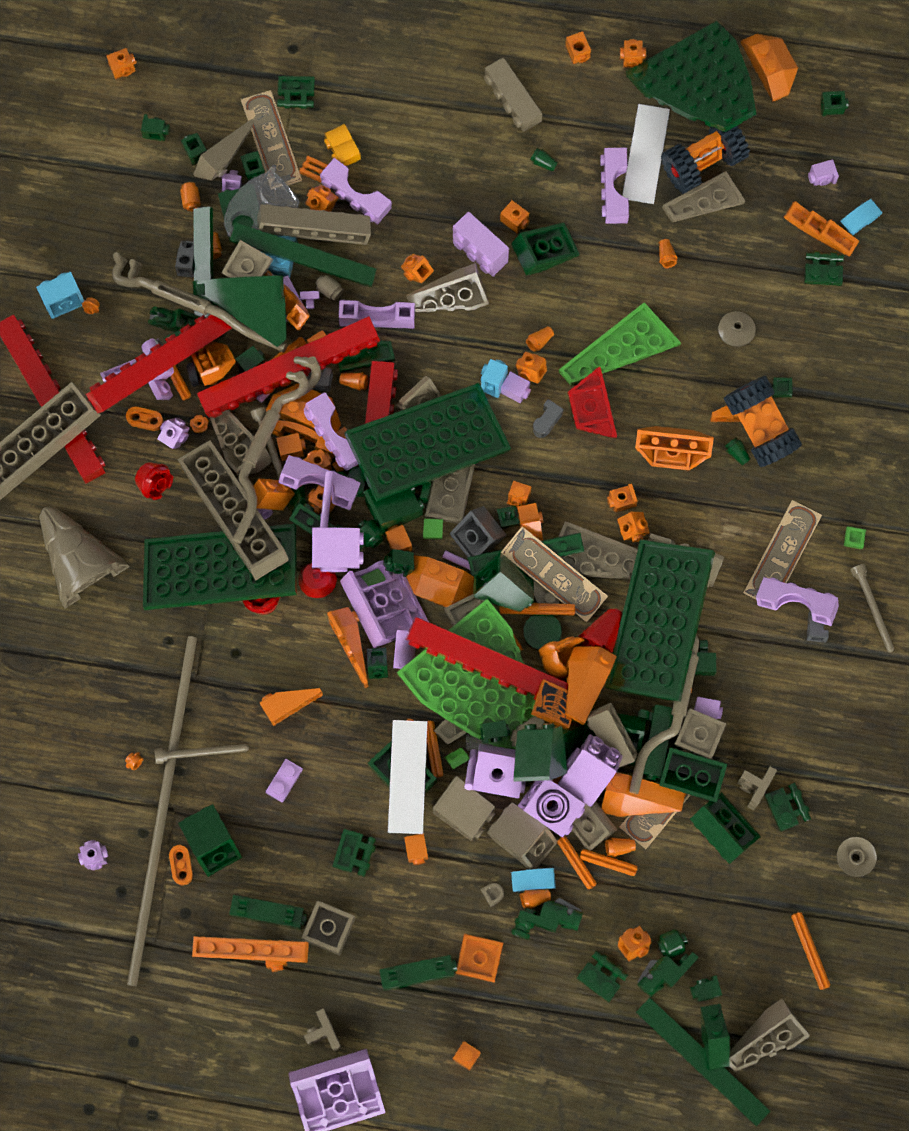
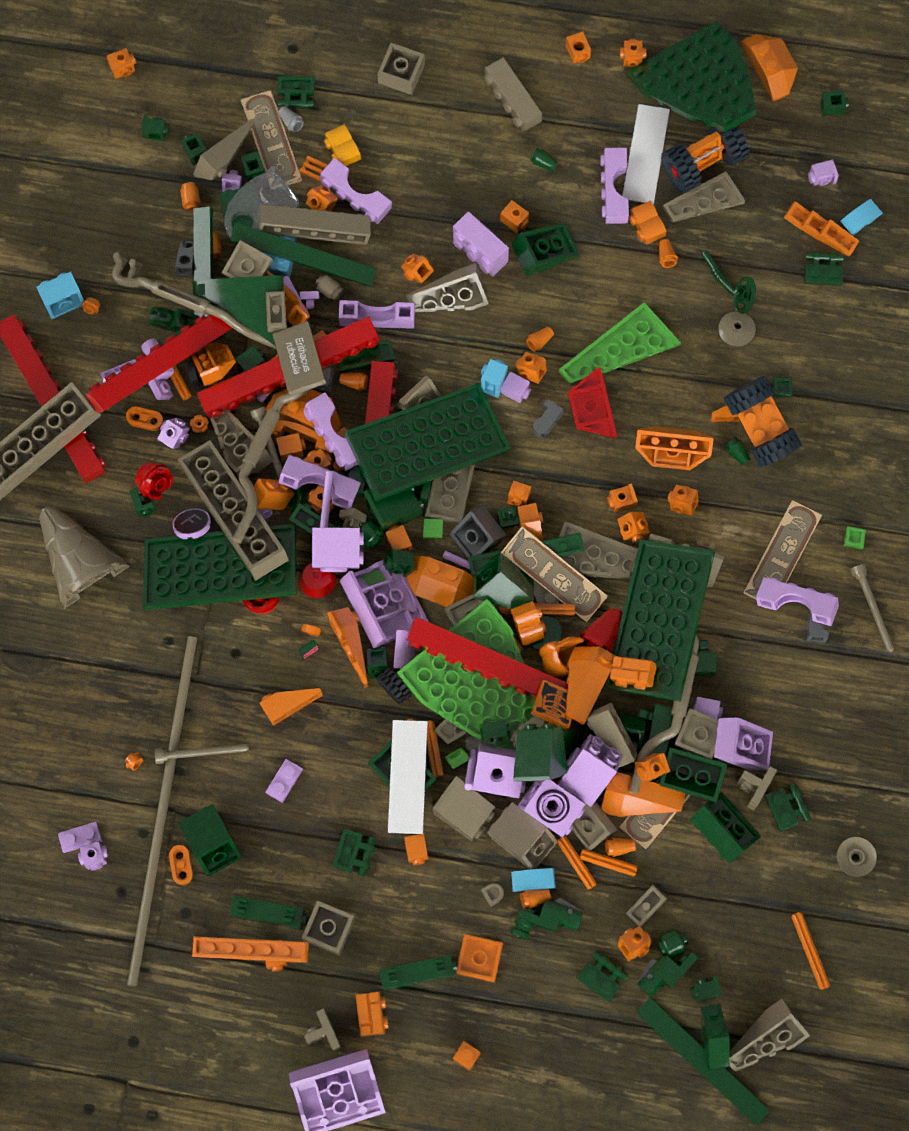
none -> lavender plate [58,822,102,853]
none -> dark green bracket [129,488,156,517]
none -> tile [173,509,211,539]
none -> dark tan slope [266,291,287,332]
none -> dark tan tile [273,321,326,396]
none -> light grey cone [278,106,304,132]
none -> dark green tile [298,639,319,660]
none -> orange tile [301,624,322,637]
none -> dark tan tile [339,508,367,528]
none -> orange brick [356,992,388,1037]
none -> black tyre [377,668,411,705]
none -> dark tan brick [378,43,425,95]
none -> orange brick [511,601,546,646]
none -> orange brick [610,656,657,690]
none -> dark tan slope [626,884,669,927]
none -> orange brick [629,200,666,245]
none -> orange brick [635,753,671,781]
none -> orange brick [668,485,699,516]
none -> dark green dish [701,250,756,314]
none -> lavender brick [714,718,773,771]

